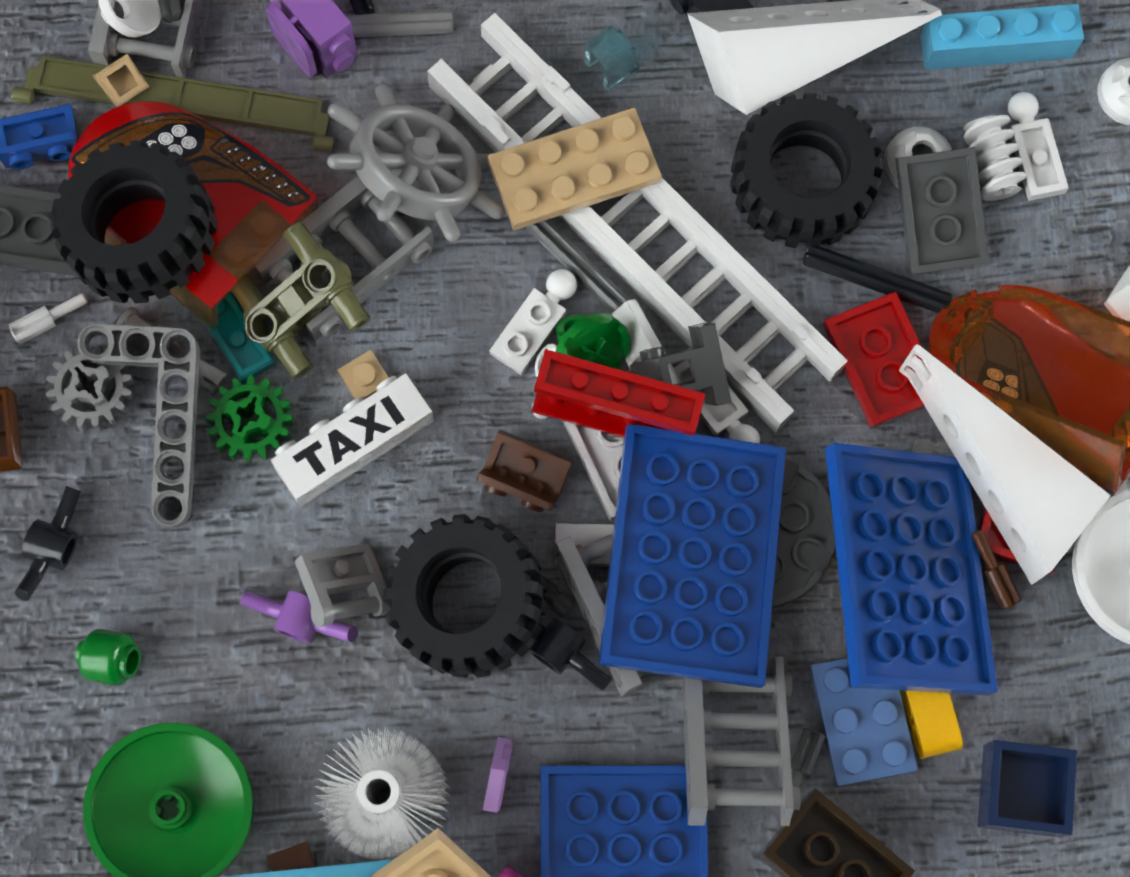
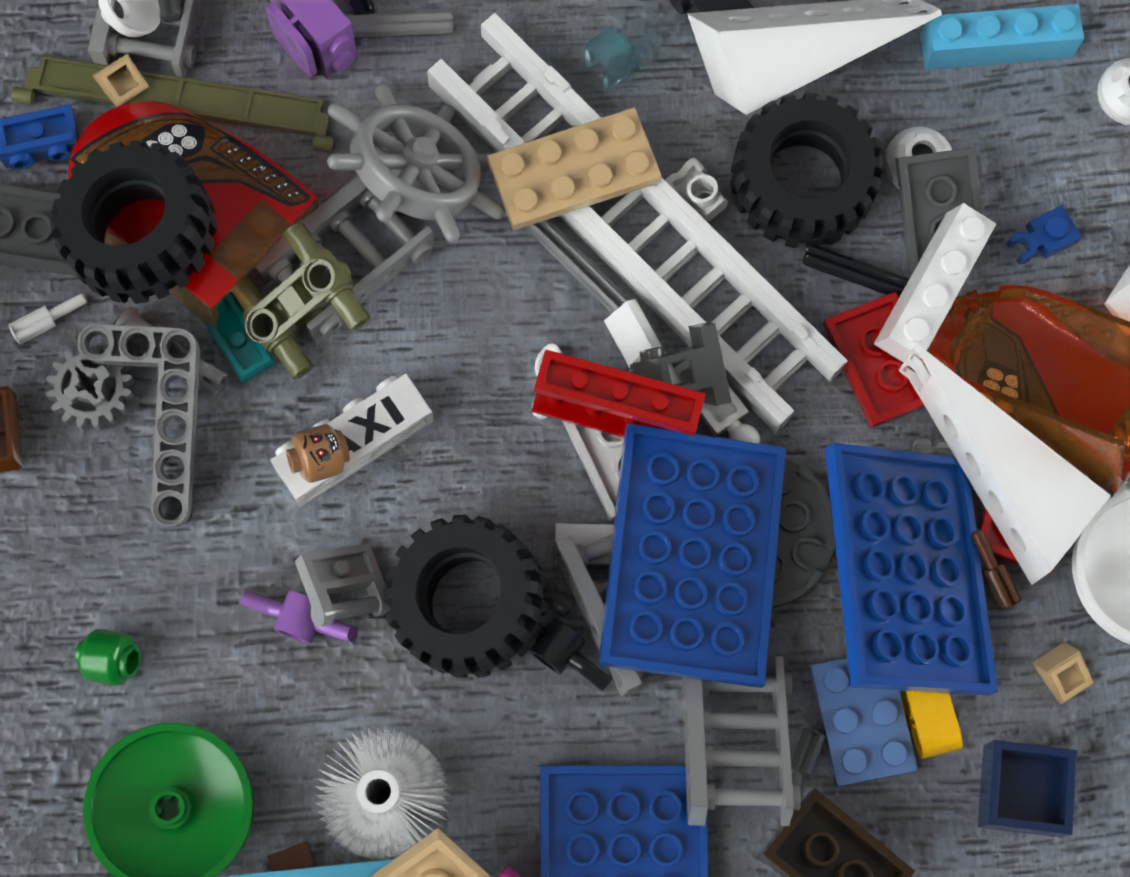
black piece [15,486,81,601] -> none
green gear [205,375,294,464] -> none
tan plate [337,350,389,400] -> none
reddish brown bracket [477,430,574,512] -> none
lavender tile [483,737,514,815] -> none
white plate [489,269,577,376] -> none
green tile [556,313,631,369] -> none
white piece [963,115,1027,201] -> none
white plate [1008,92,1069,201] -> none
none -> medium nougat head [286,424,350,483]
none -> white plate [665,158,728,222]
none -> white brick [874,203,996,363]
none -> blue plate [1006,205,1082,265]
none -> tan slope [1033,643,1094,704]

